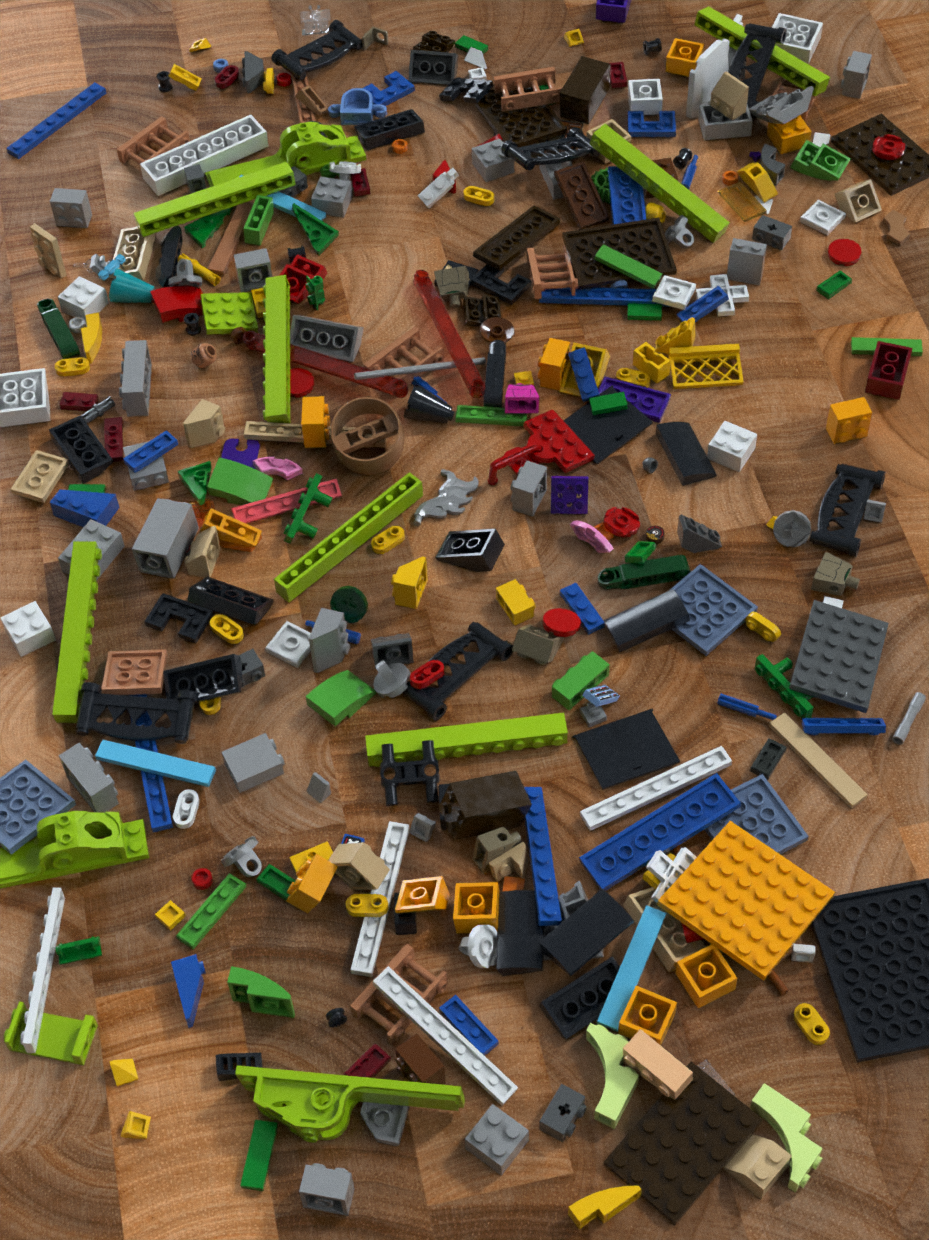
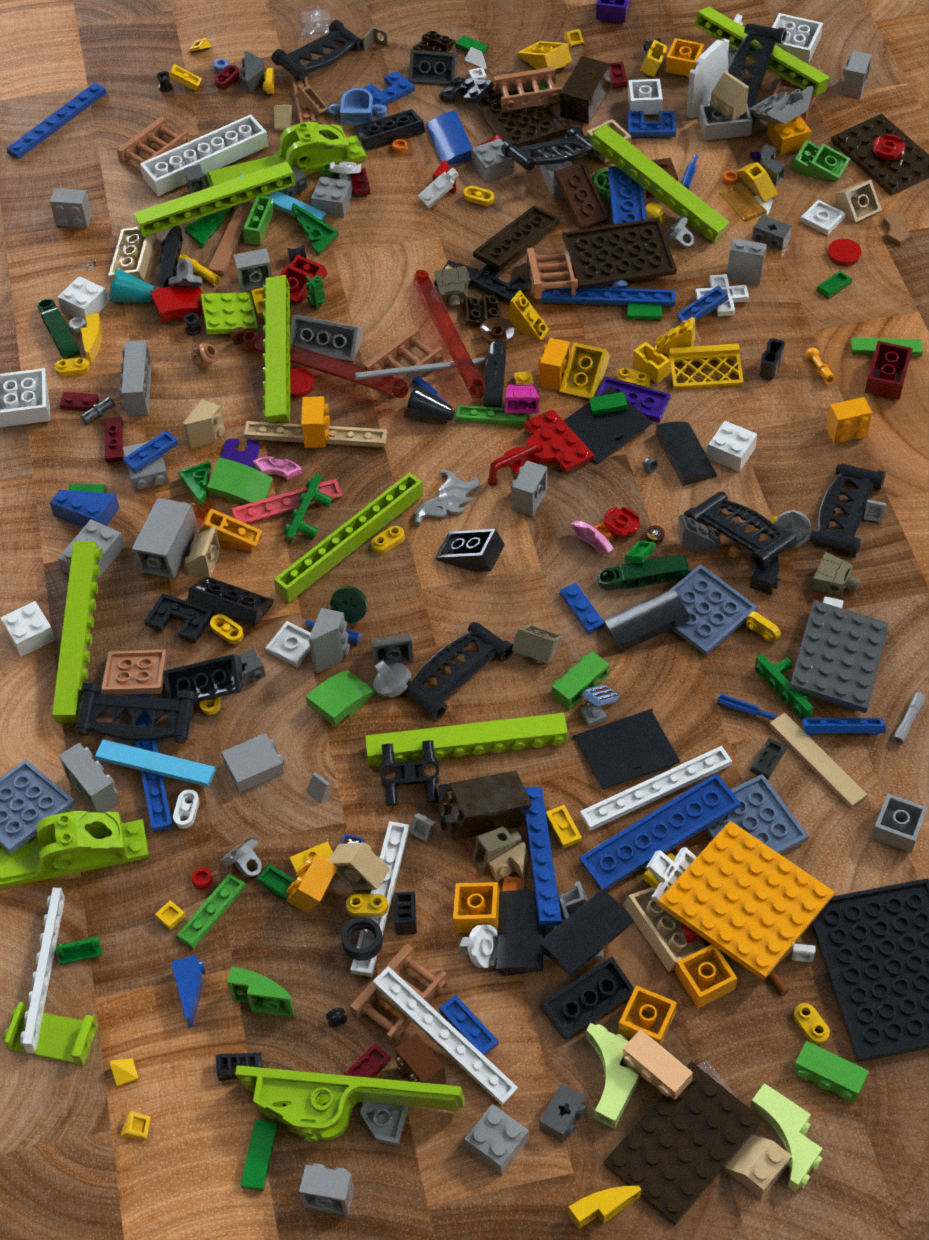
tan plate [11,450,69,503] -> none
tan plate [30,223,66,279] -> none
black slope [49,415,113,484] -> none
light grey tile [90,254,111,275] -> none
medium azure axle [98,254,126,281] -> none
red tile [276,72,292,87] -> none
medium nougat cylinder [331,397,404,475] -> none
yellow slope [391,556,428,609] -> none
light orange slope [395,876,450,913] -> none
red plate [410,660,444,689] -> none
yellow brick [496,579,536,626] -> none
red tile [542,608,581,637] -> none
dark purple plate [551,476,588,514] -> none
blue plate [568,347,600,402] -> none
bright green tile [594,244,662,289] -> none
medium azure tile [597,905,666,1032] -> none
white tile [652,275,696,310] -> none
black bush [673,148,693,169] -> none
white sticker [813,132,830,147] -> none
none -> tan slope [274,105,292,131]
none -> black tyre [341,917,383,961]
none -> blue slope [426,110,472,165]
none -> yellow slope [508,290,549,340]
none -> yellow slope [517,41,572,69]
none -> yellow plate [546,805,582,849]
none -> yellow brick [640,40,668,77]
none -> black piece [684,491,797,569]
none -> black slope [750,537,781,595]
none -> black brick [759,338,785,380]
none -> bright green brick [793,1041,869,1102]
none -> light orange pin [805,347,835,384]
none -> light grey brick [871,793,928,853]

